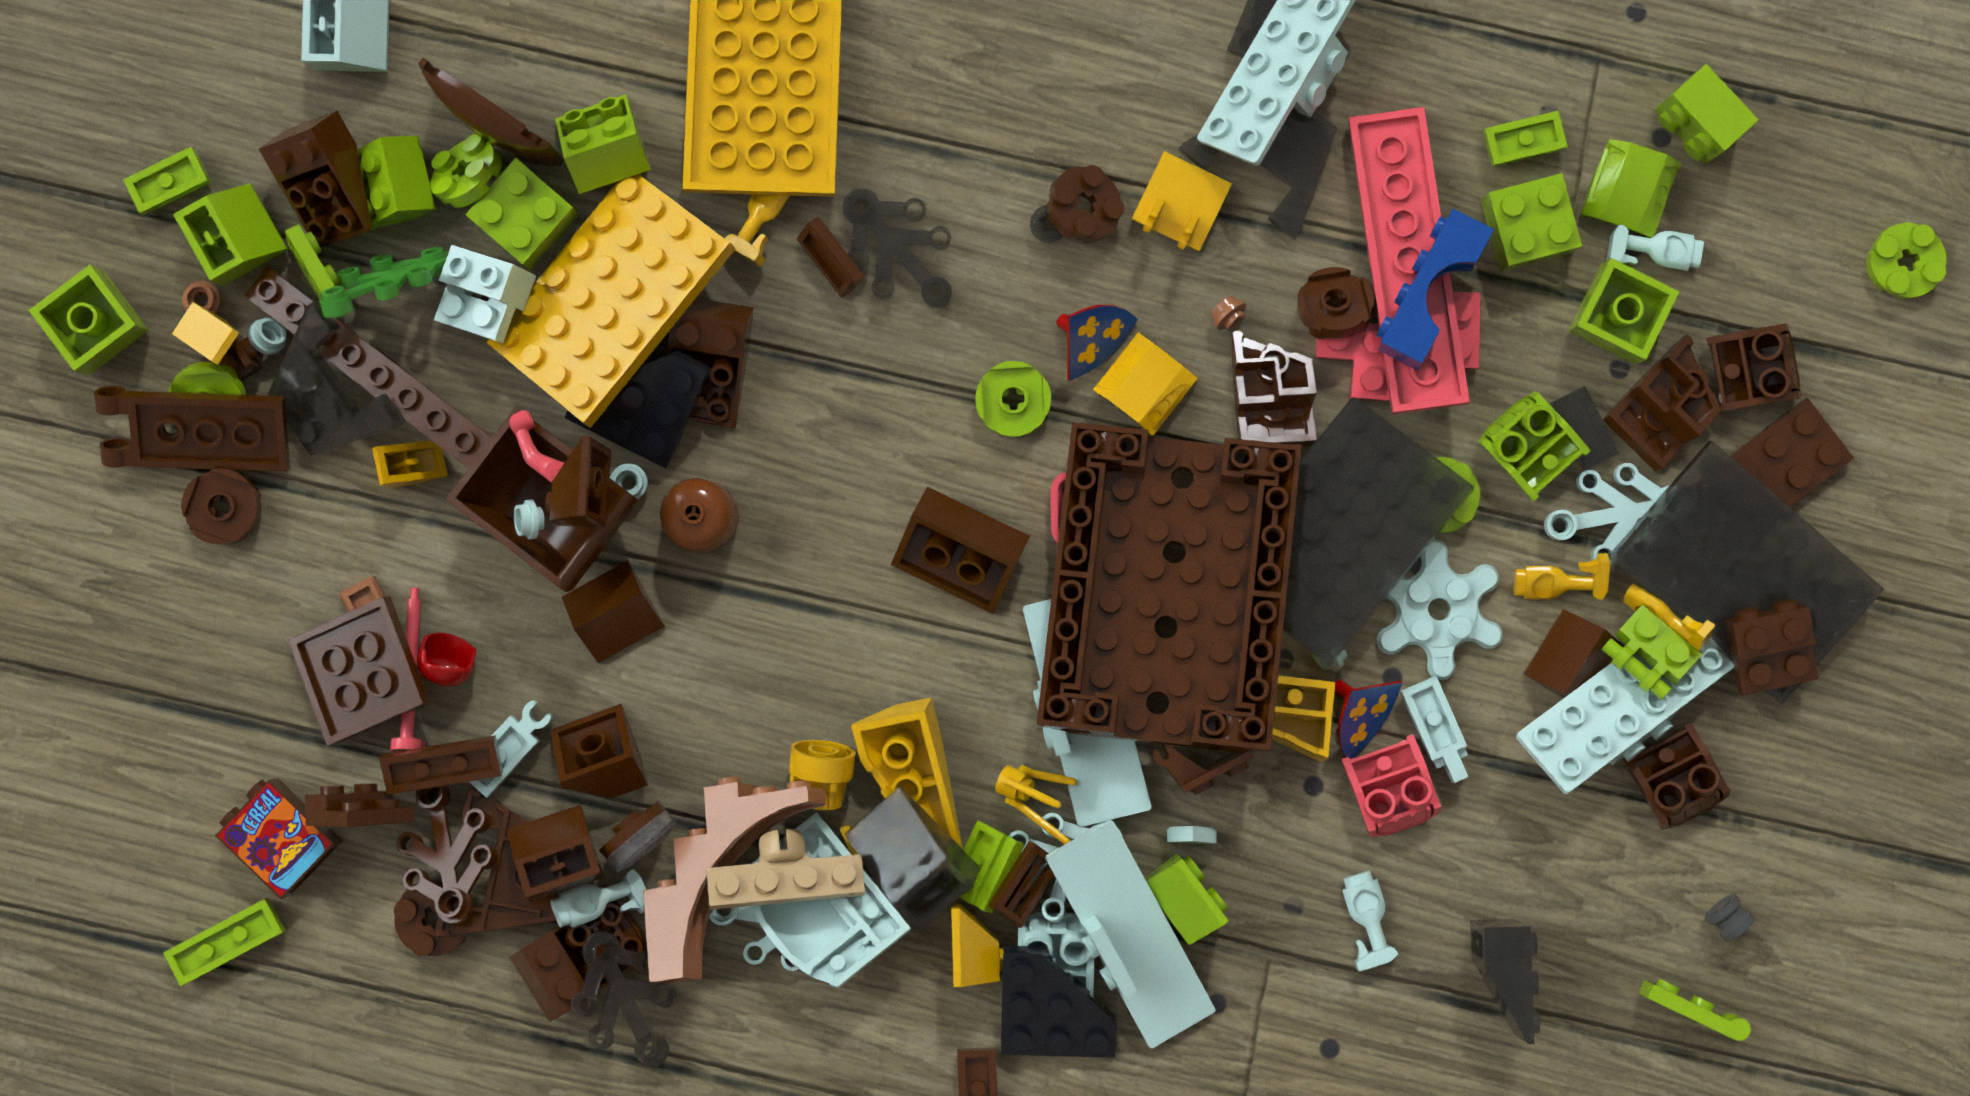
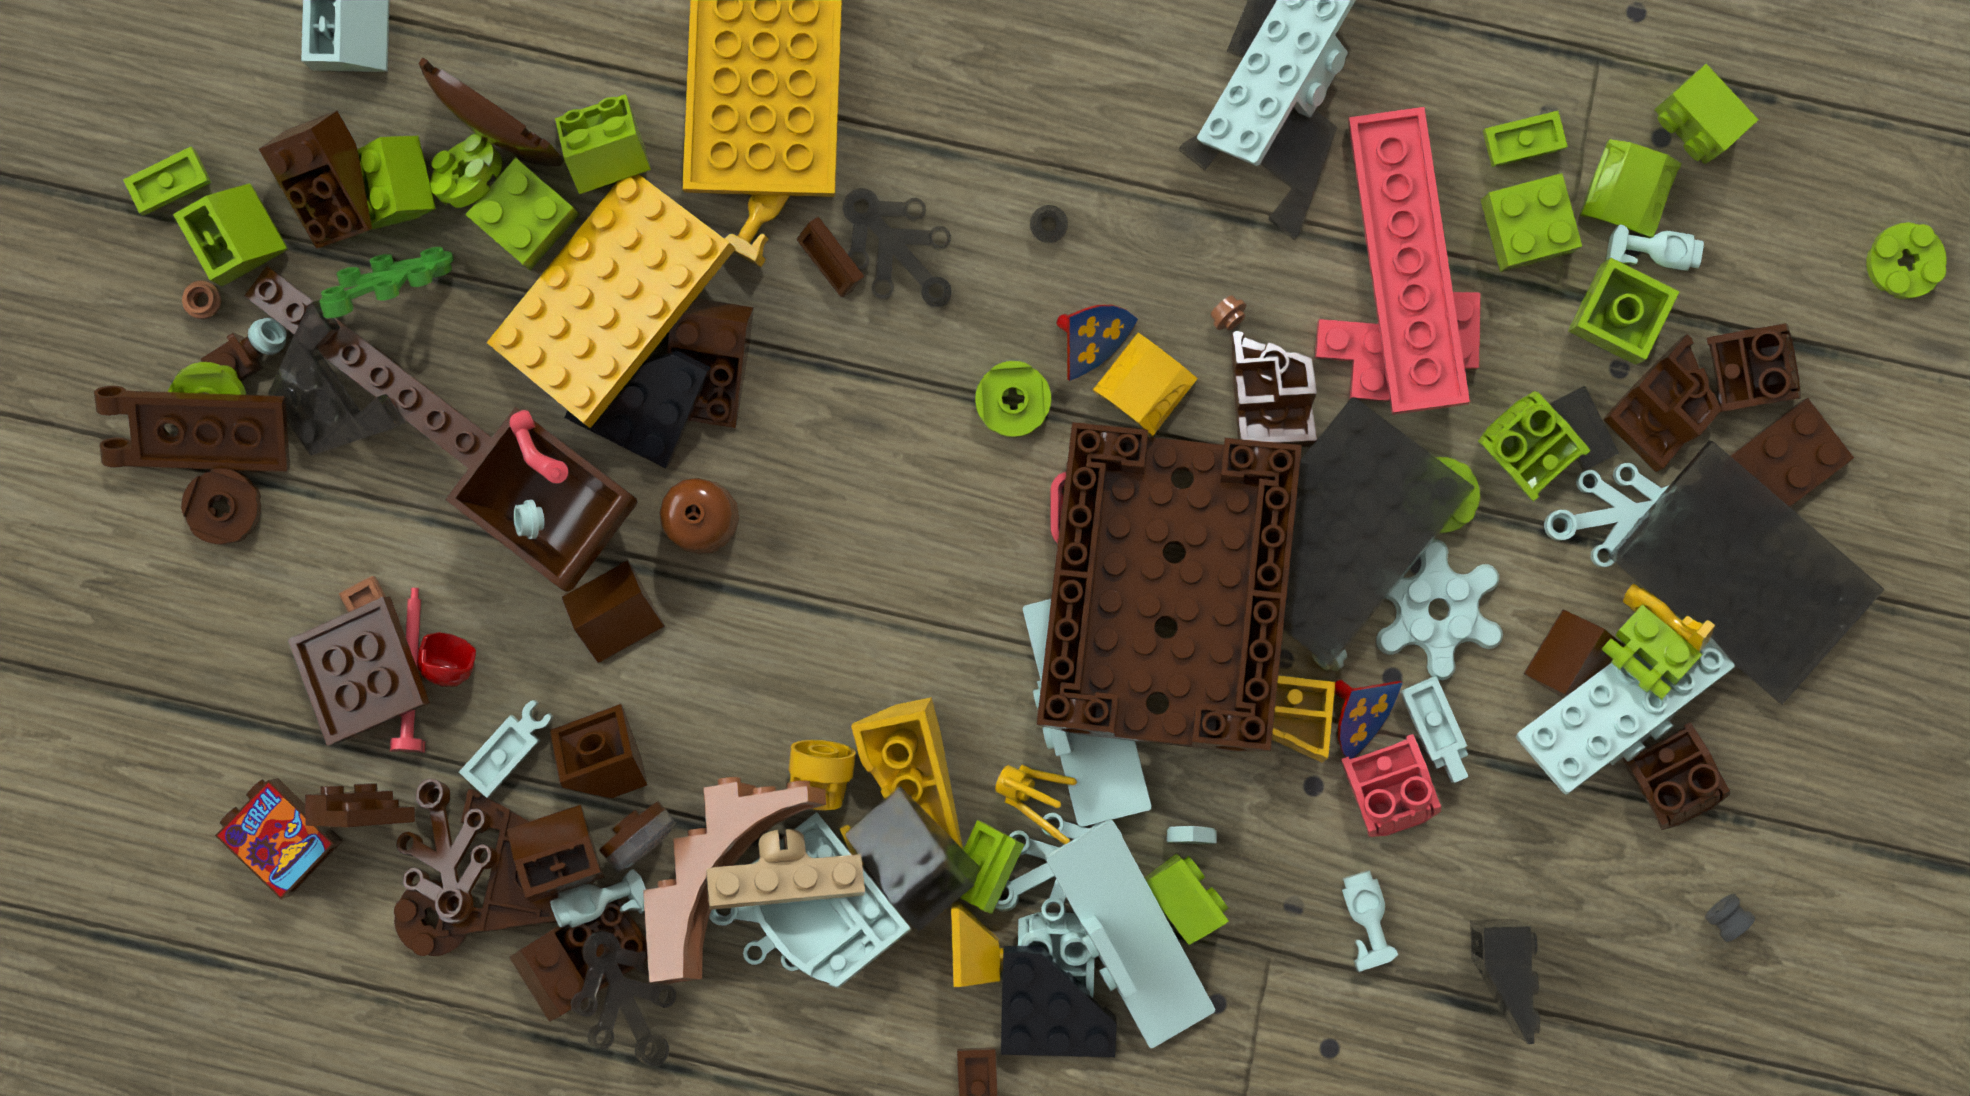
lime brick [28,264,149,376] -> none
lime plate [163,897,286,987] -> none
yellow slope [172,302,239,365] -> none
lime plate [285,224,340,300] -> none
yellow slope [372,440,448,489] -> none
reddish brown plate [379,735,503,795] -> none
light aqua brick [434,245,536,344] -> none
reddish brown slope [545,436,611,527] -> none
light aqua plate [610,463,648,500] -> none
reddish brown slope [891,487,1030,614] -> none
reddish brown tile [988,841,1054,928] -> none
reddish brown plate [1047,165,1124,243] -> none
yellow plate [1131,151,1232,252] -> none
reddish brown plate [1151,744,1254,795] -> none
reddish brown plate [1297,267,1374,339] -> none
blue arch [1376,209,1494,371] -> none
yellow piece [1513,553,1611,600] -> none
lime plate [1638,978,1751,1041] -> none
reddish brown plate [1725,599,1819,696] -> none

